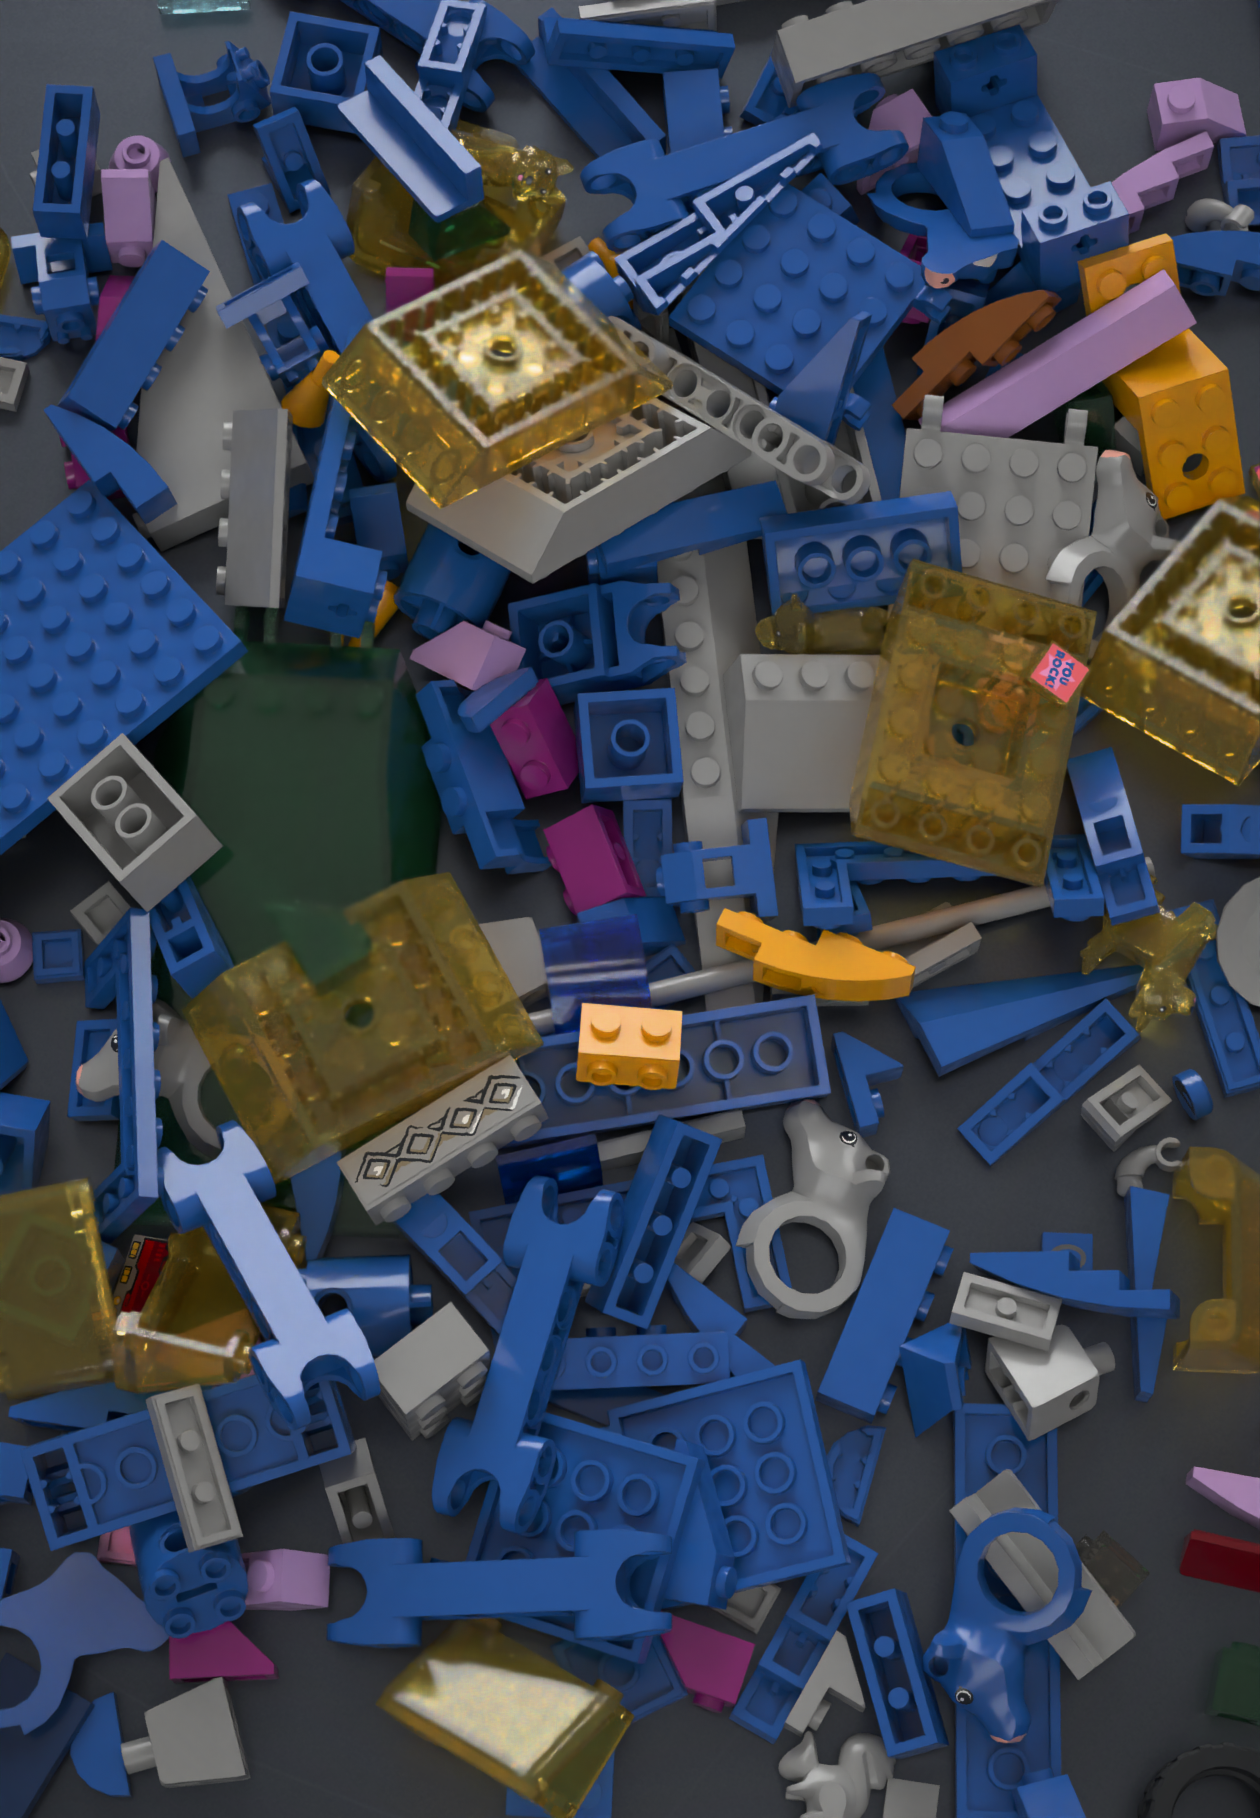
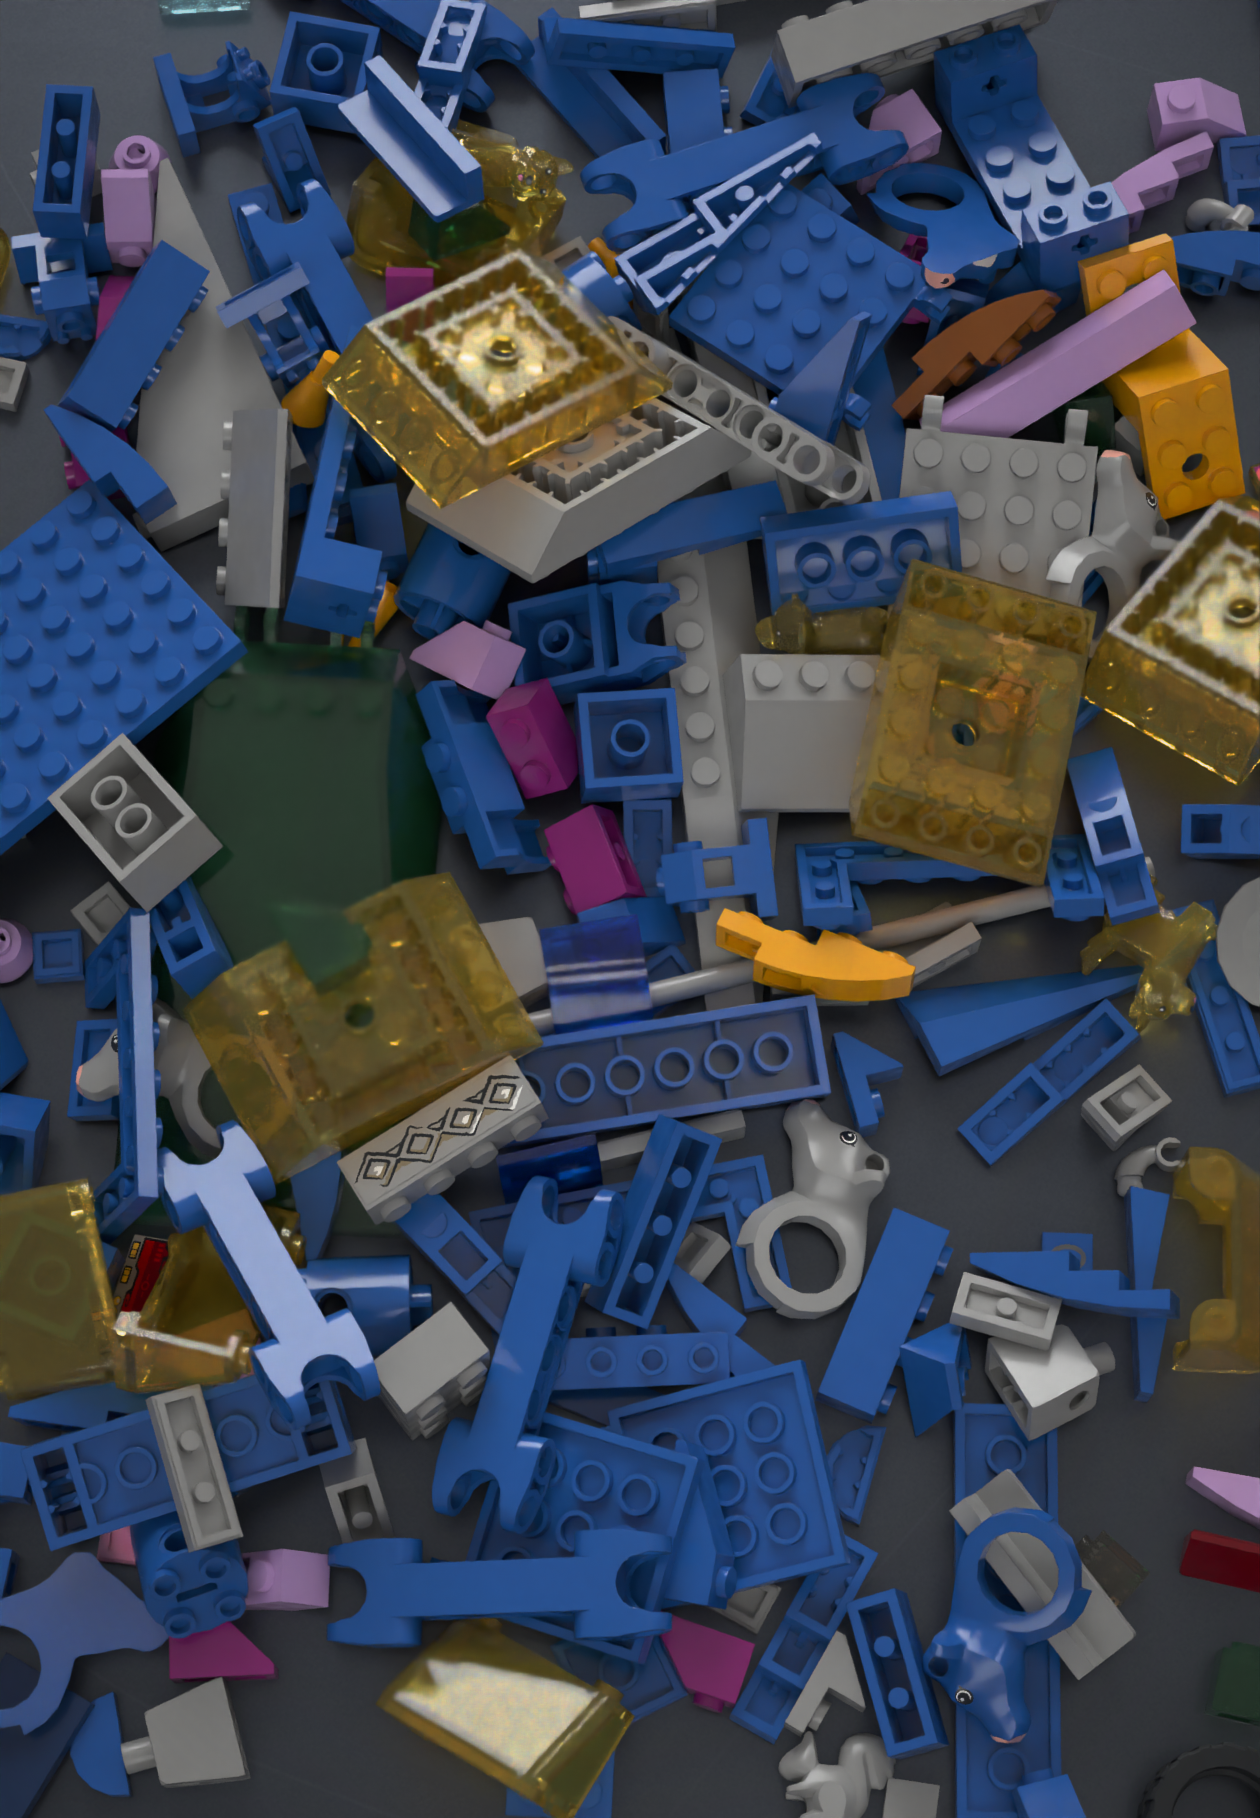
blue tile [457,667,539,733] -> none
light orange bracket [576,1003,682,1090] -> none
blue slope [917,111,1015,238] -> none
tile [1022,640,1092,711] -> none
blue tile [1172,1068,1213,1121] -> none

